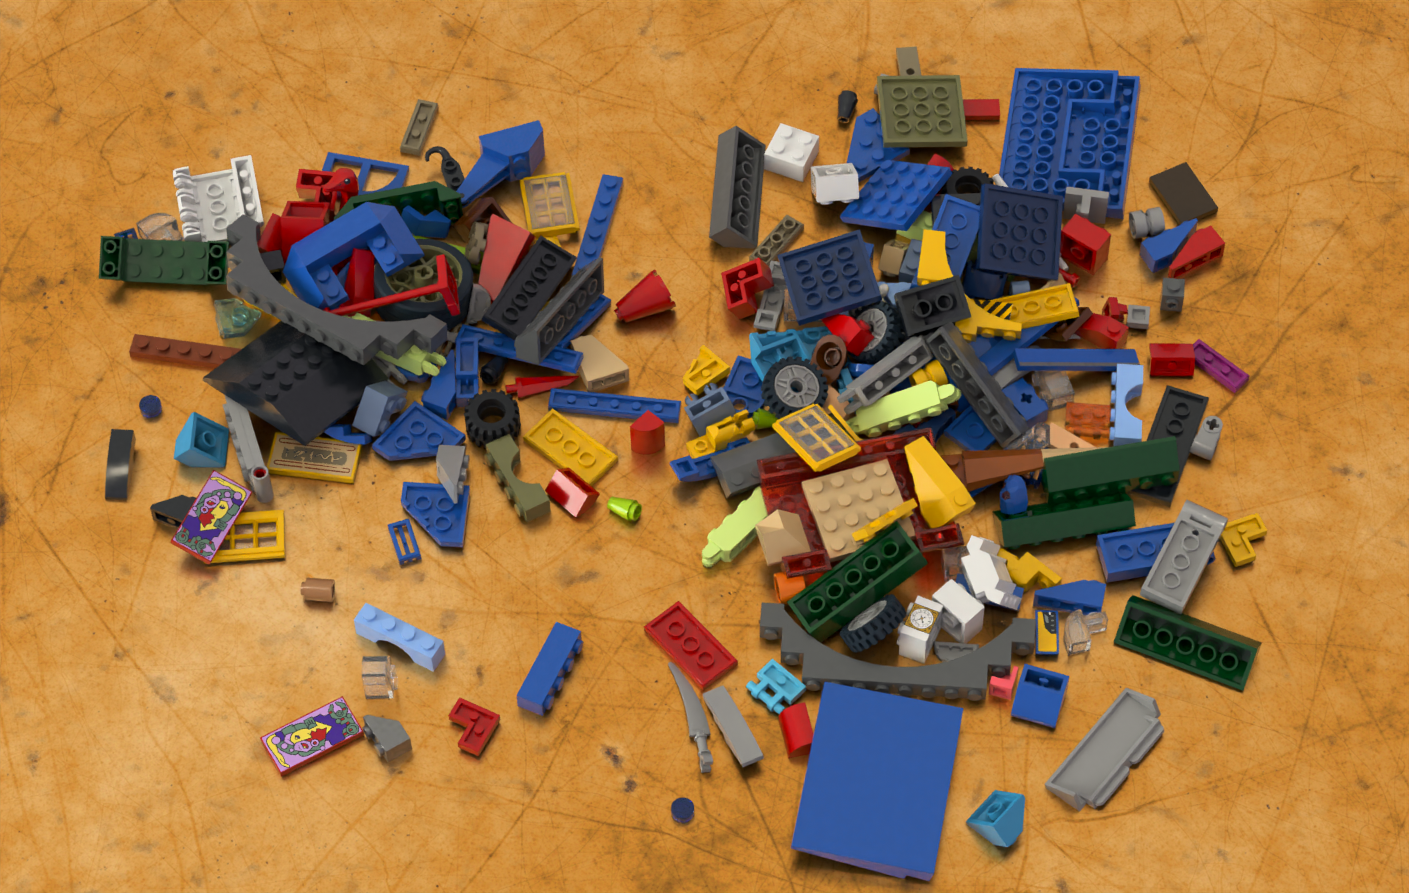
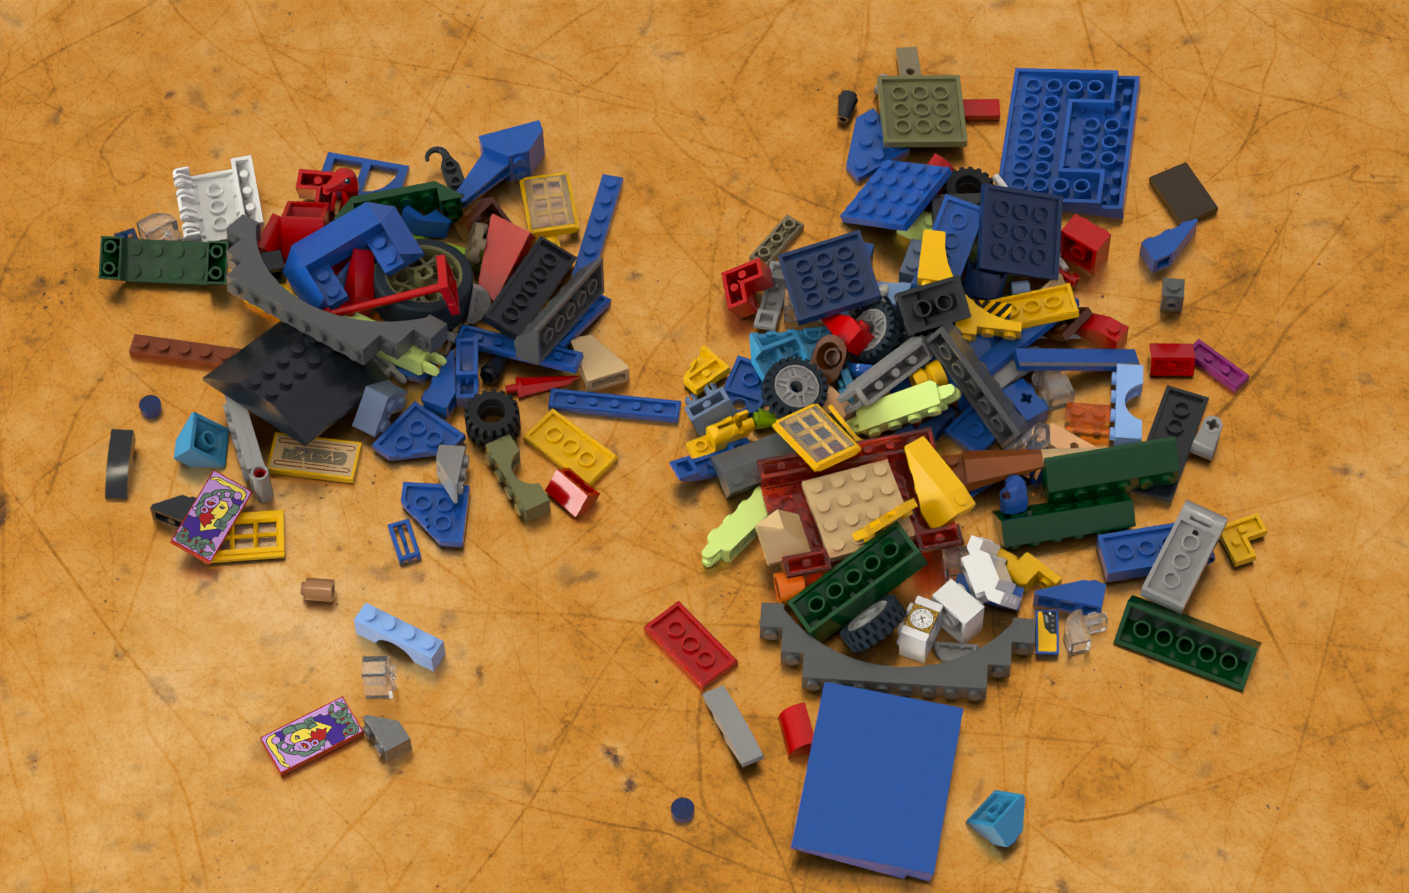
clear light blue plate [214,298,262,339] -> none
blue slope [324,424,372,445] -> none
dark tan tile [400,99,439,156] -> none
red plate [448,697,501,756] -> none
blue brick [516,622,584,716] -> none
lime cone [607,496,642,521] -> none
red cone [614,269,676,323] -> none
red brick [630,410,665,455] -> none
light grey sword [668,662,713,773] -> none
dark grey slope [709,126,766,249] -> none
medium azure plate [746,659,806,714] -> none
white brick [764,123,819,182] -> none
white brick [810,163,859,205] -> none
tan slope [878,239,910,277] -> none
coral panel [989,666,1019,700] -> none
blue slope [1011,664,1069,728] -> none
light grey slope [1045,688,1164,812] -> none
light grey bracket [1063,187,1109,224] -> none
red tile [1102,297,1128,322] -> none
light grey plate [1126,305,1150,329] -> none
light grey wheel [1129,207,1165,239] -> none
red slope [1168,225,1225,279] -> none

